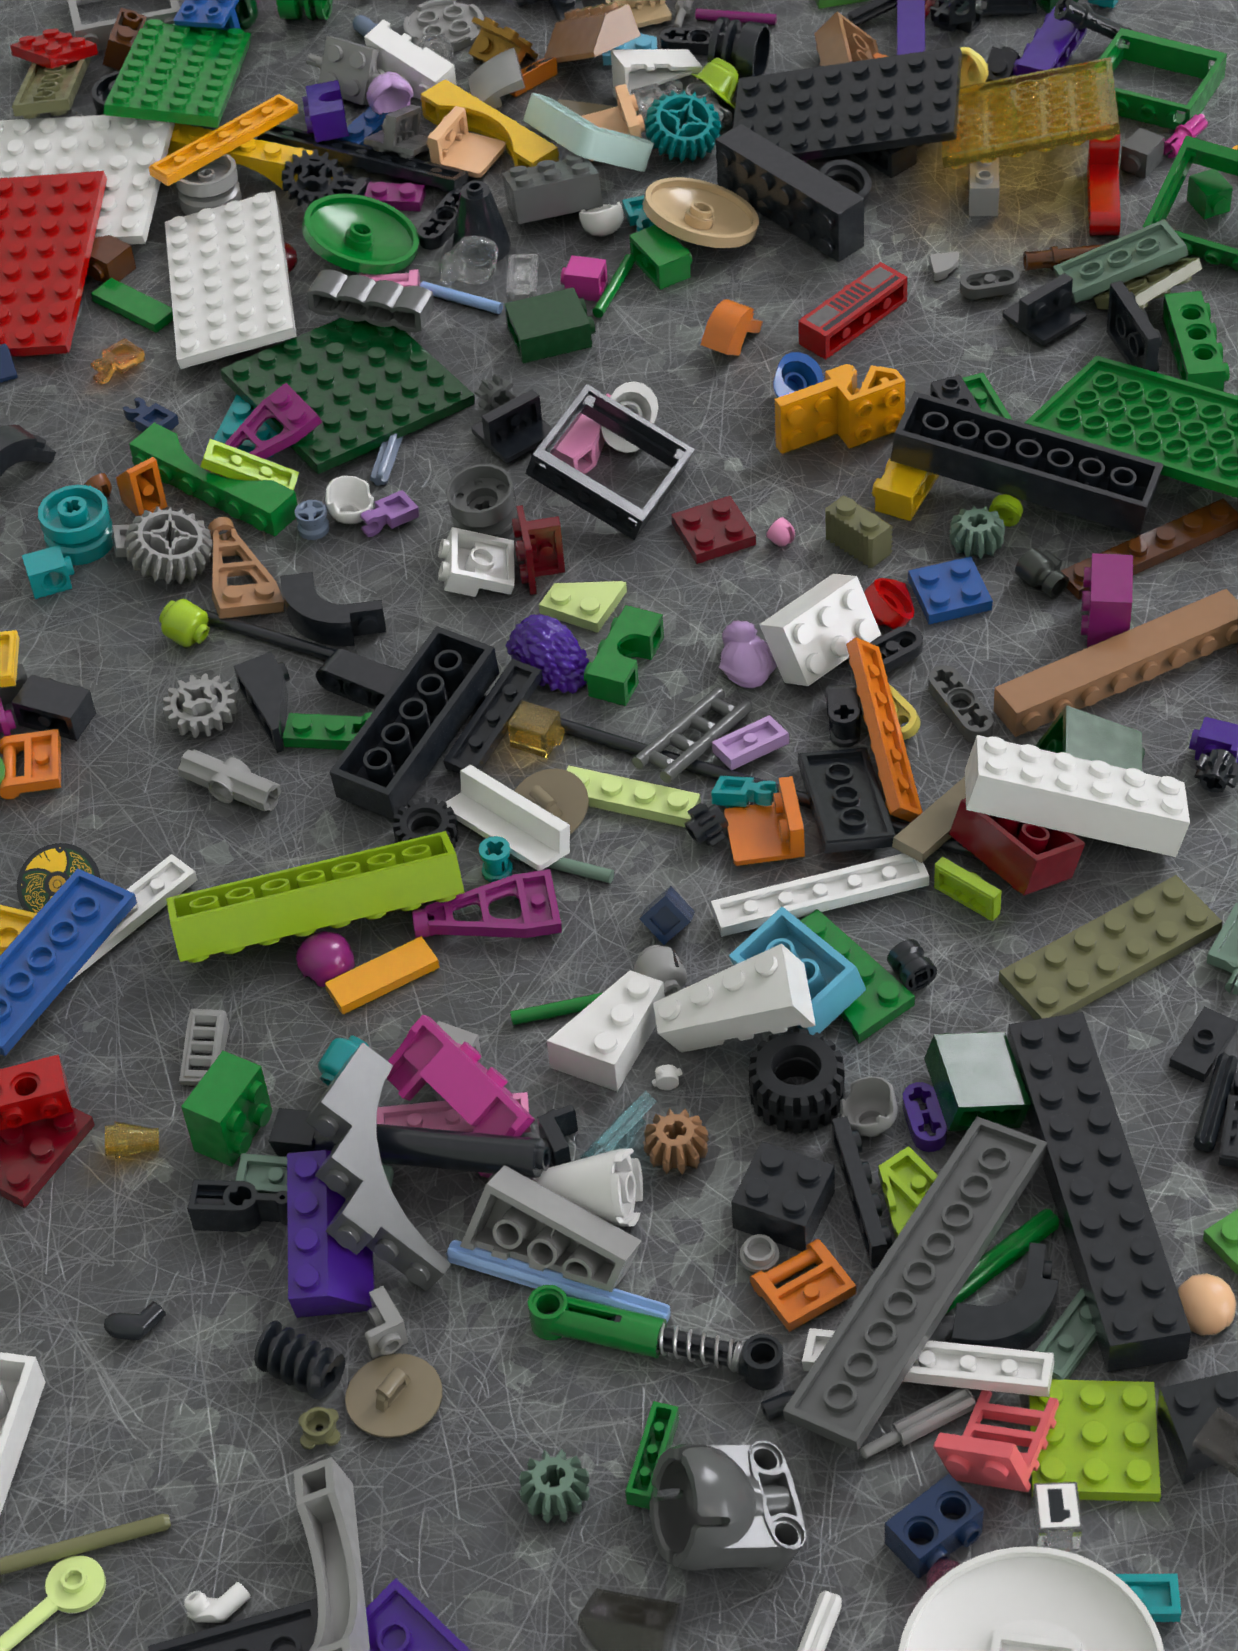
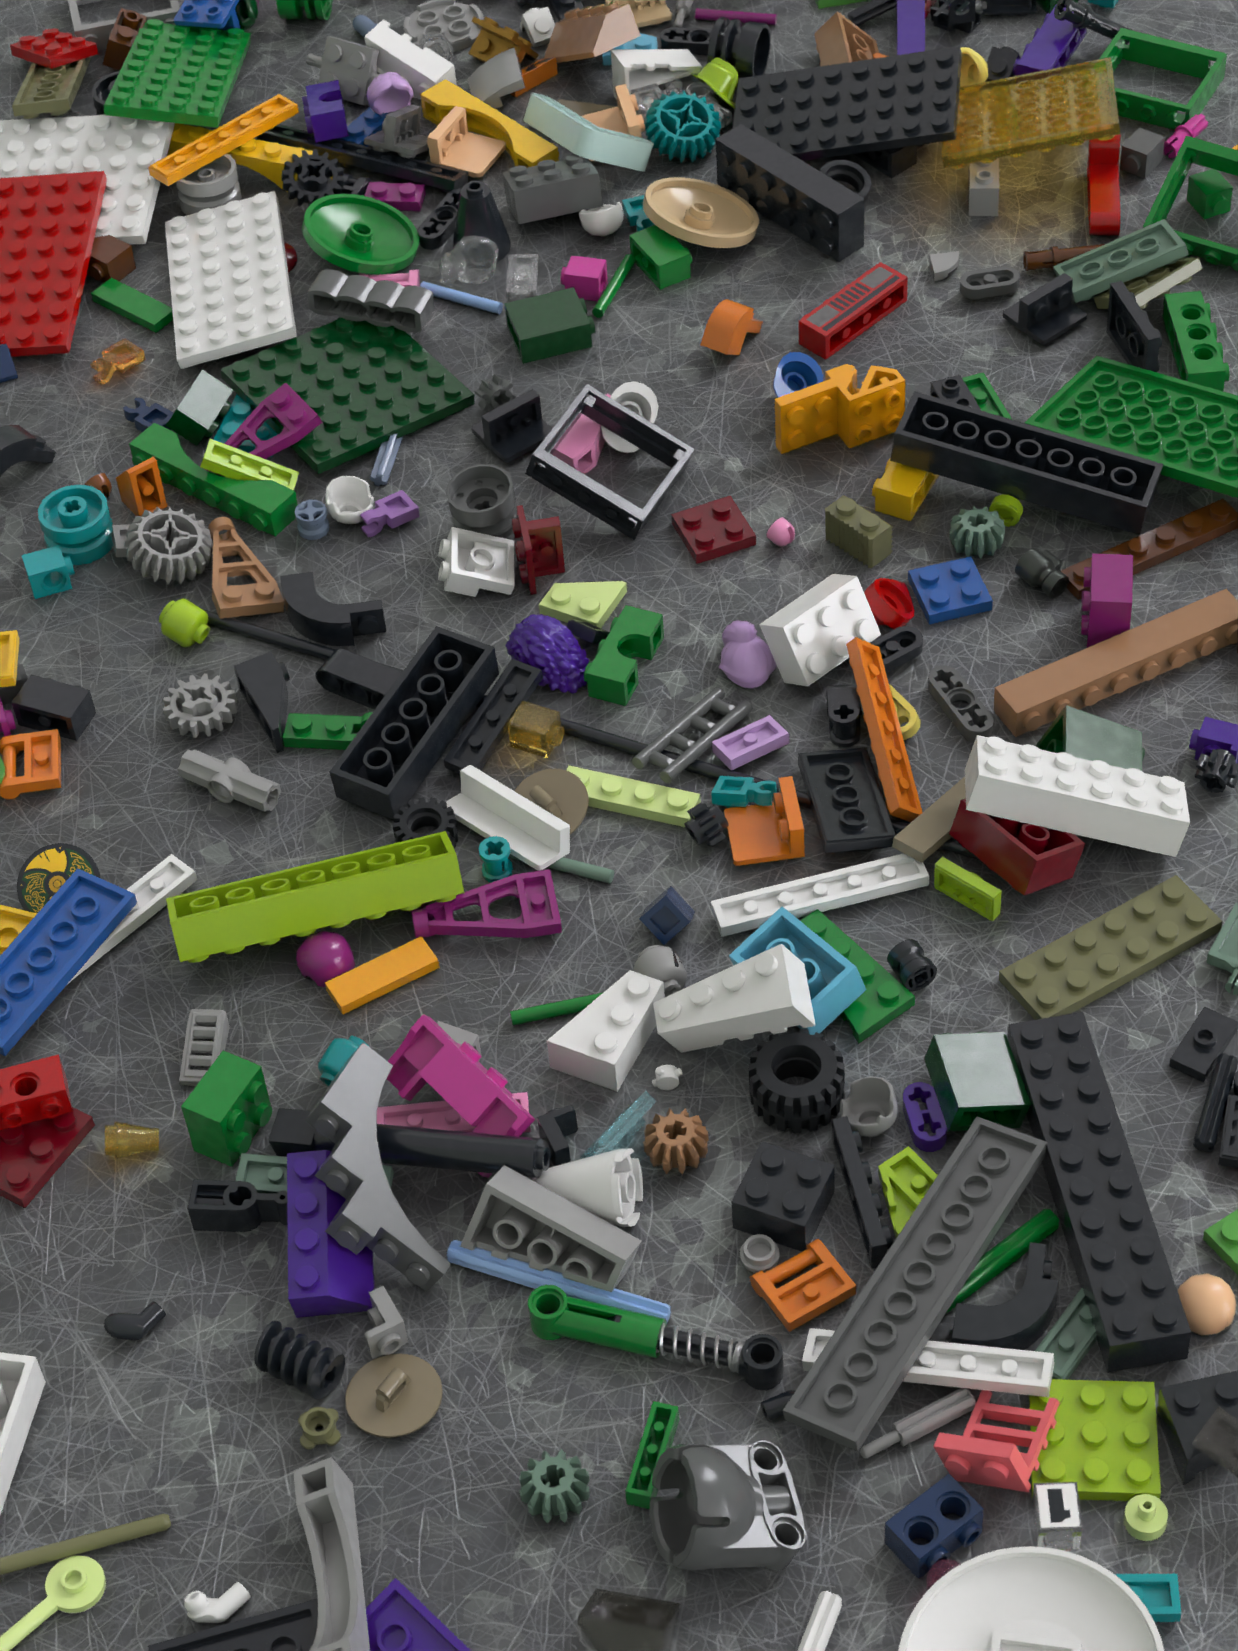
none -> brick [166,369,233,446]
none -> white bracket [520,7,555,48]
none -> black tile [567,619,610,644]
none -> yellowish green tile [1124,1494,1168,1541]

